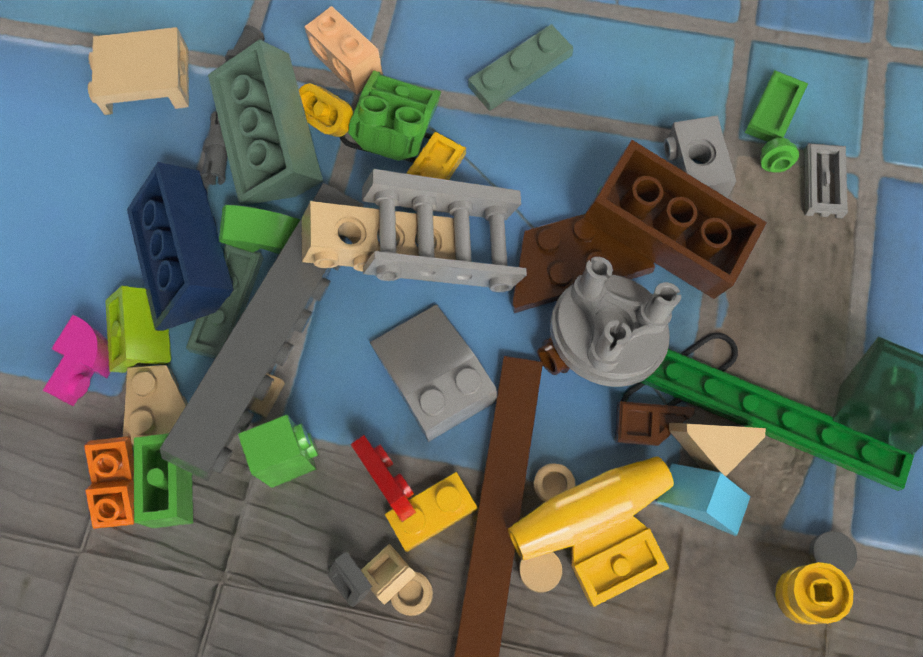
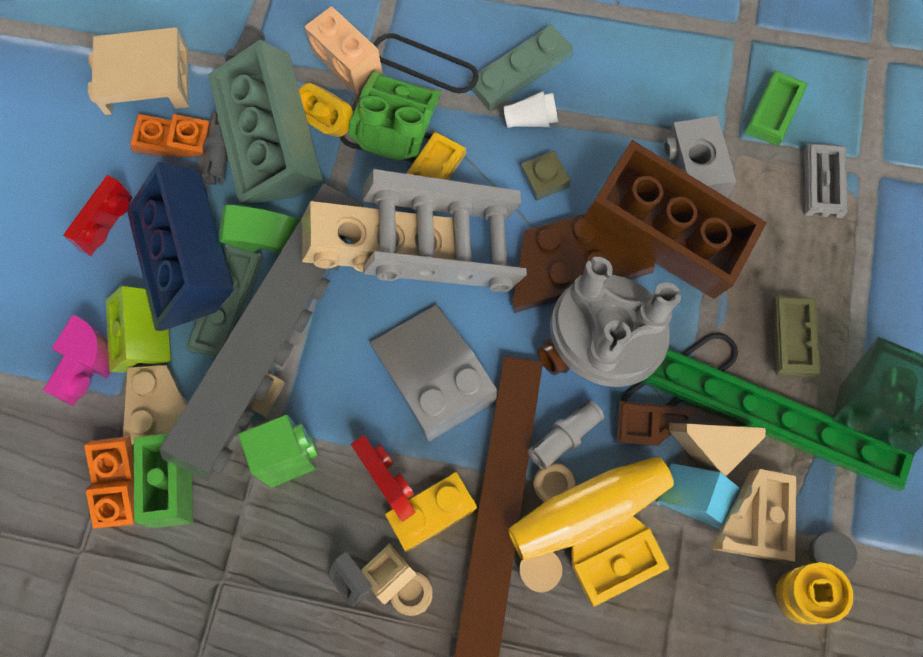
bright green plate [760,138,799,172] -> none
none -> red plate [63,175,133,257]
none -> orange slope [130,114,210,157]
none -> black piece [373,33,479,94]
none -> white cone [504,91,558,128]
none -> olive plate [521,151,570,201]
none -> light grey pin [528,399,604,471]
none -> tan wing [713,469,796,562]
none -> olive plate [772,296,821,377]

